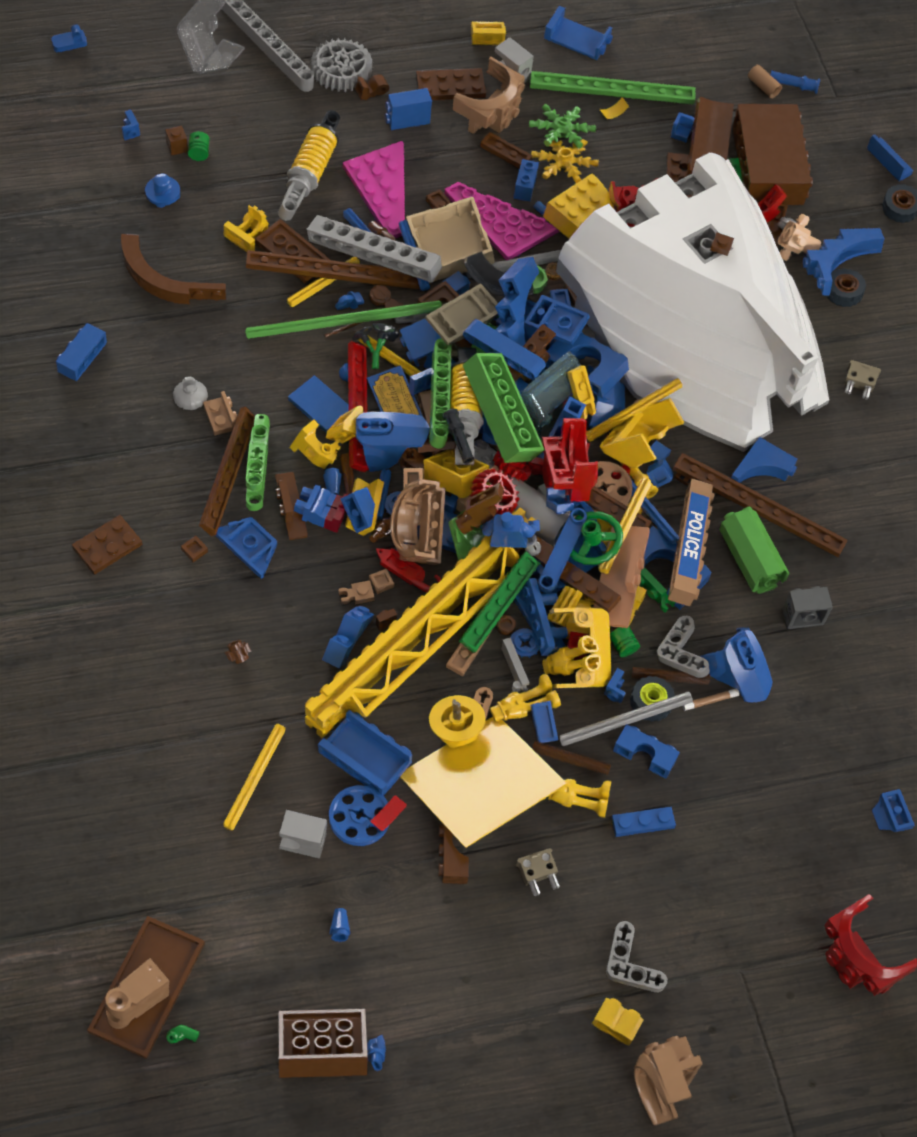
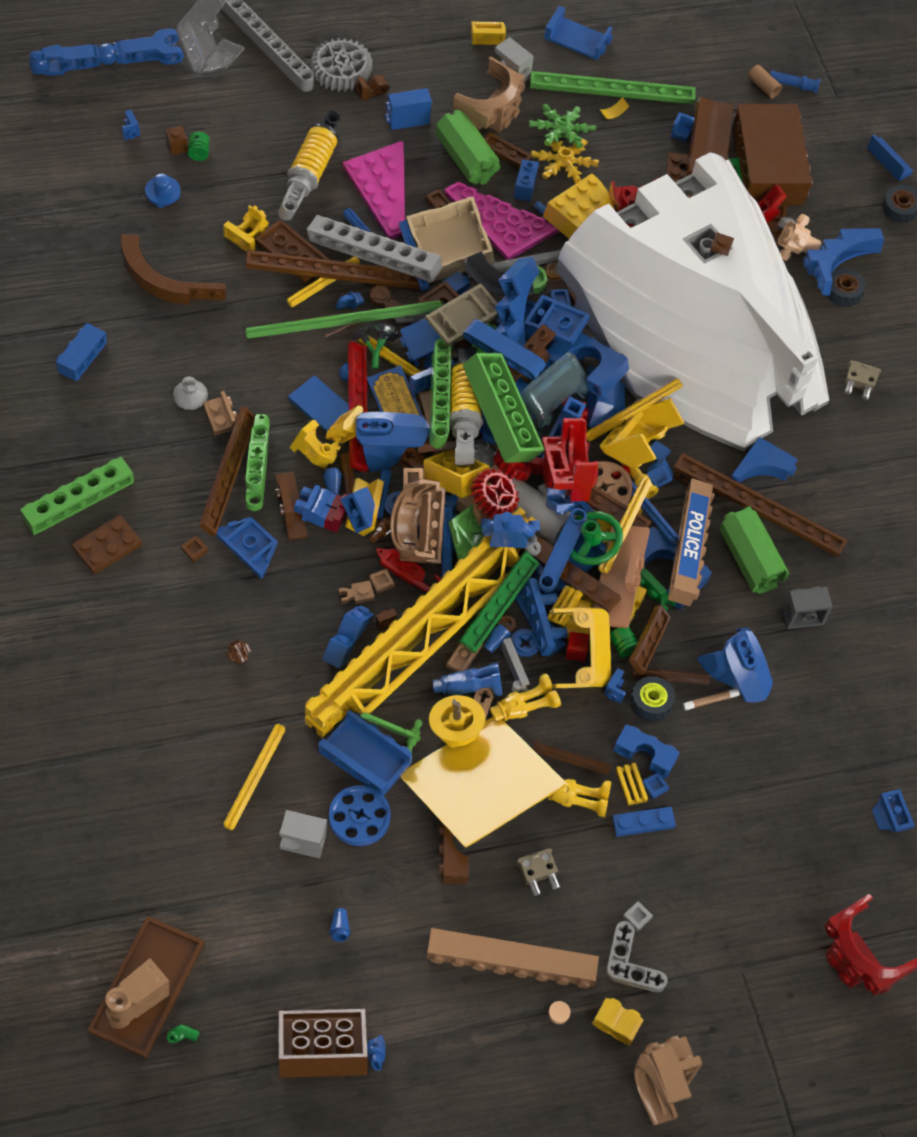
blue piece [51,25,87,52] -> none
reddish brown axle [368,221,396,241] -> none
red sticker [370,796,407,831] -> none
reddish brown plate [416,68,486,100] -> none
black pin [442,409,474,464] -> none
reddish brown plate [455,483,504,534] -> none
blue tile [530,701,558,743] -> none
yellow piece [543,636,601,676] -> none
light grey axle [559,692,693,746] -> none
yellow hinge [567,366,596,419] -> none
light grey beam [657,616,710,678] -> none
none -> bright green brick [20,457,134,535]
none -> blue piece [29,29,184,75]
none -> bright green piece [361,713,422,753]
none -> medium nougat brick [426,928,599,988]
none -> blue piece [433,663,503,696]
none -> bright green brick [435,110,501,185]
none -> blue axle [441,507,453,579]
none -> blue cone [483,624,511,653]
none -> light nougat tile [548,1001,570,1024]
none -> yellow tile [616,763,648,806]
none -> light grey plate [623,901,653,932]
none -> reddish brown tile [629,605,671,675]
none -> blue tile [642,772,669,800]

